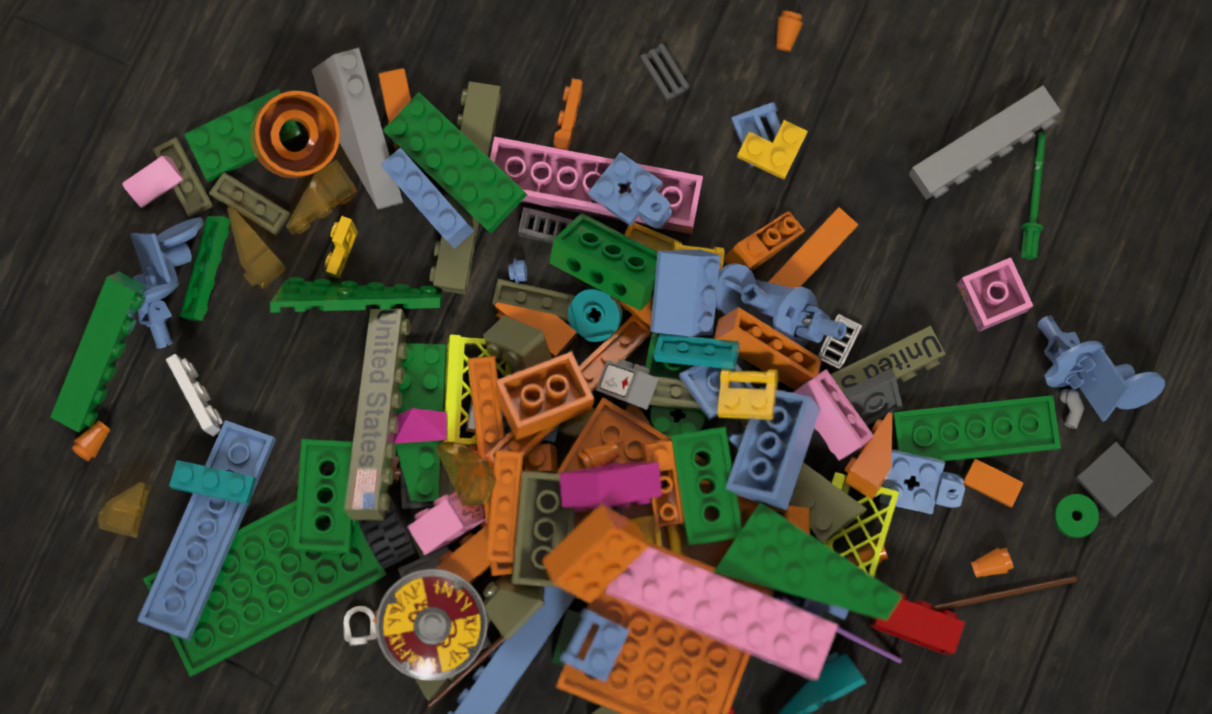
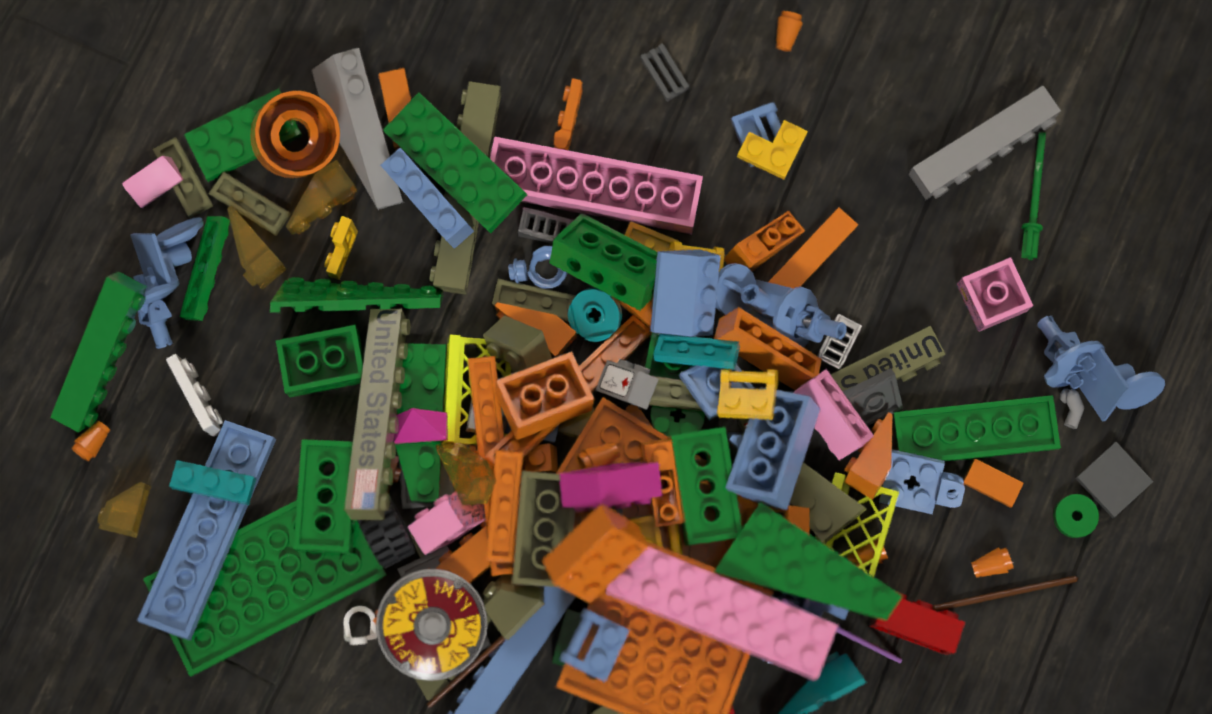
medium blue plate [588,152,672,229] -> none
none -> green brick [276,325,364,397]
none -> medium blue piece [527,246,568,289]

